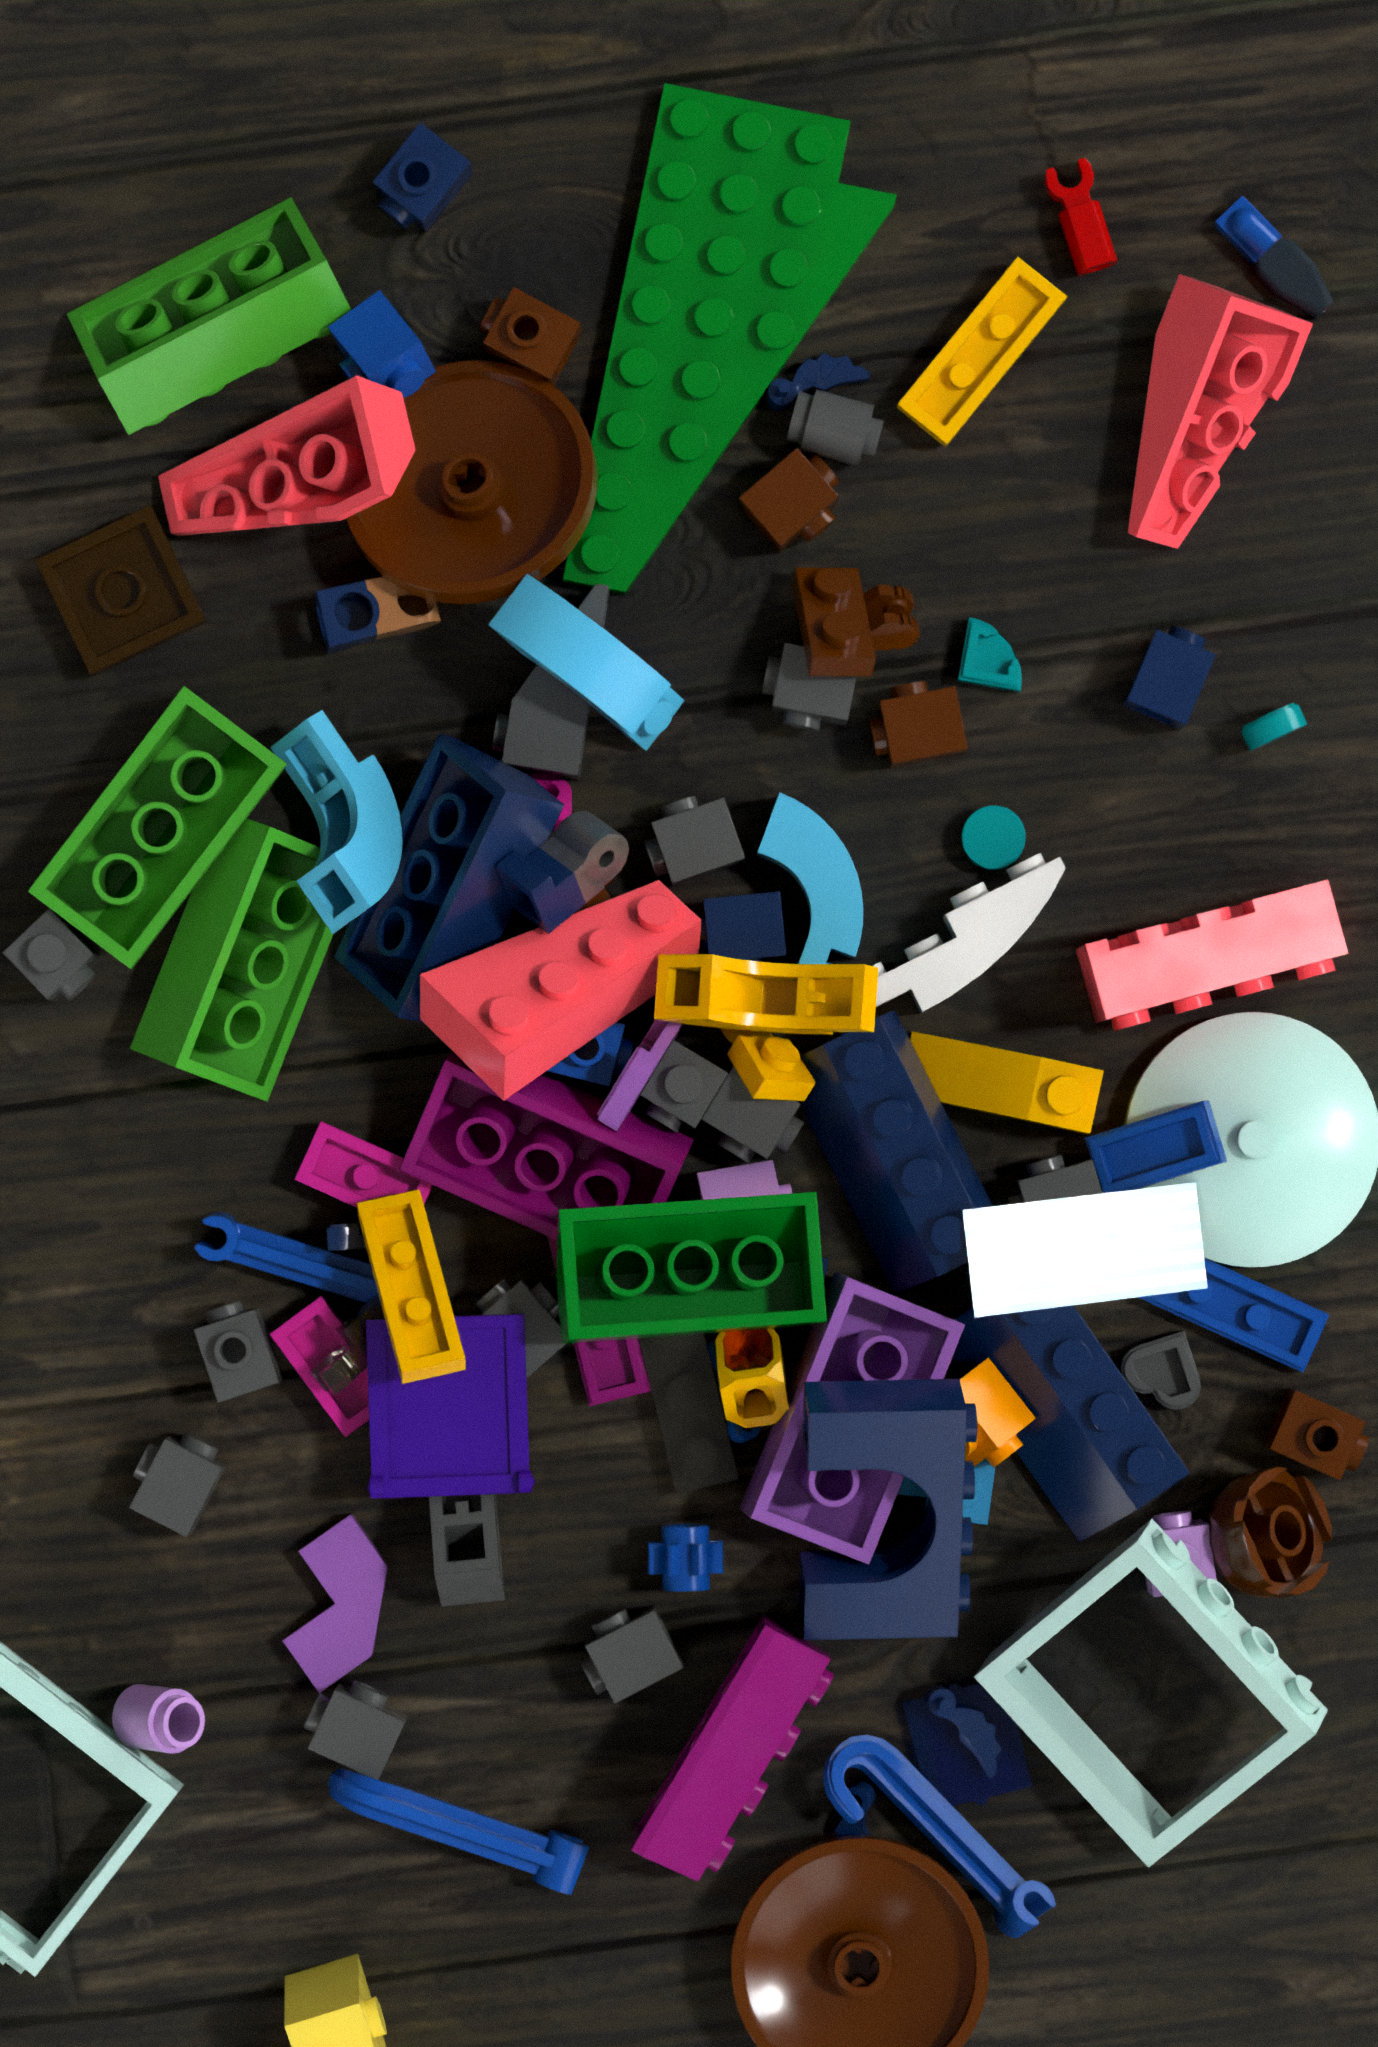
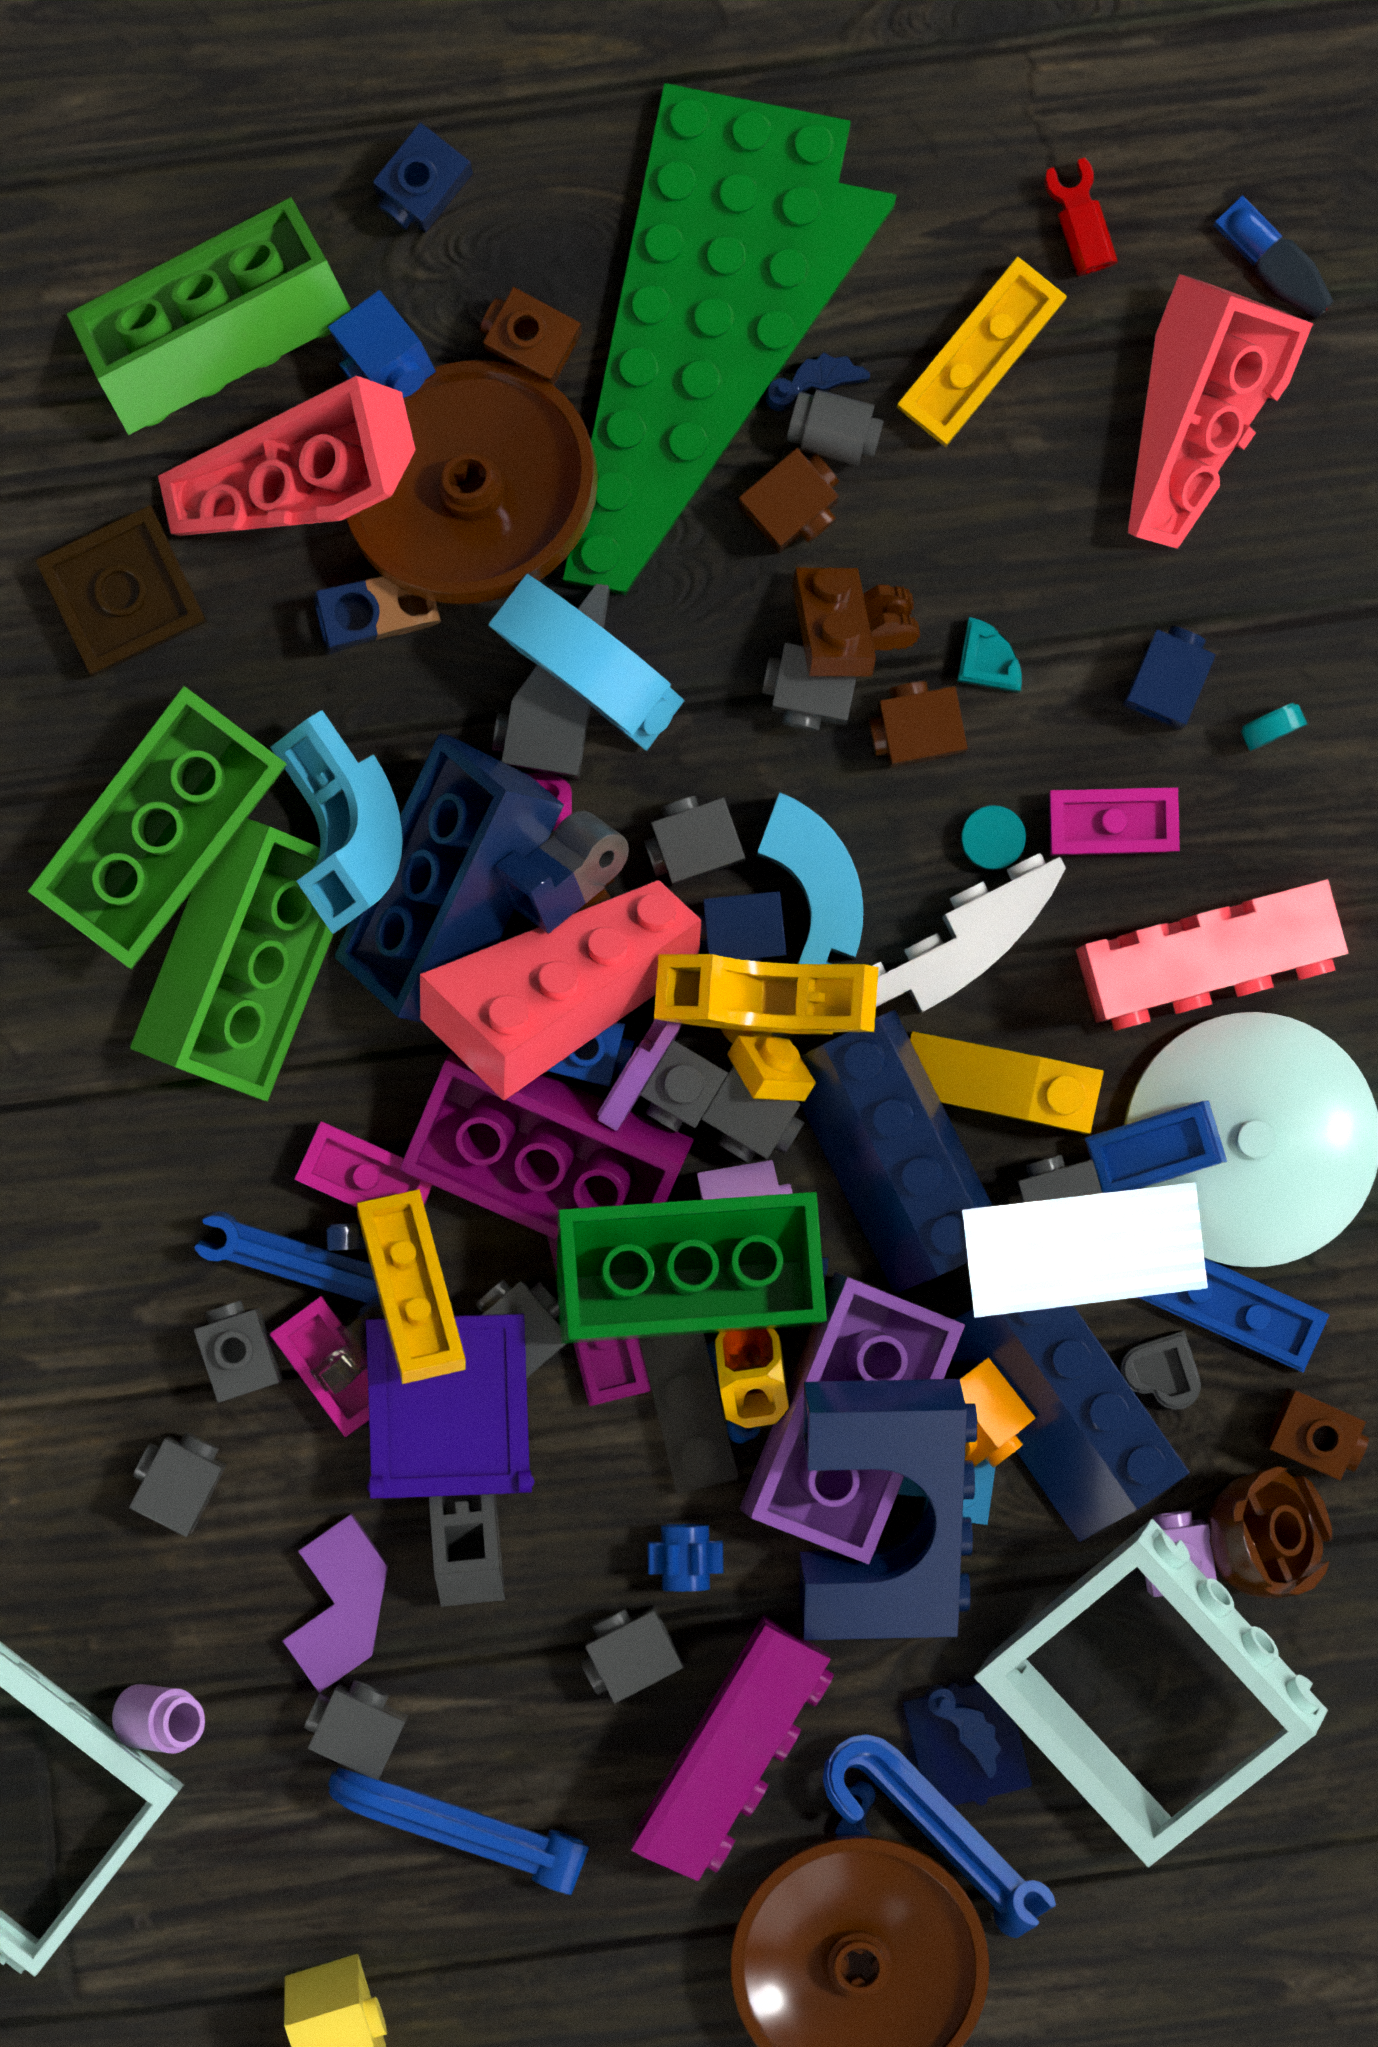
dark grey brick [2,908,102,1002] -> none
none -> dark pink plate [1049,787,1180,856]

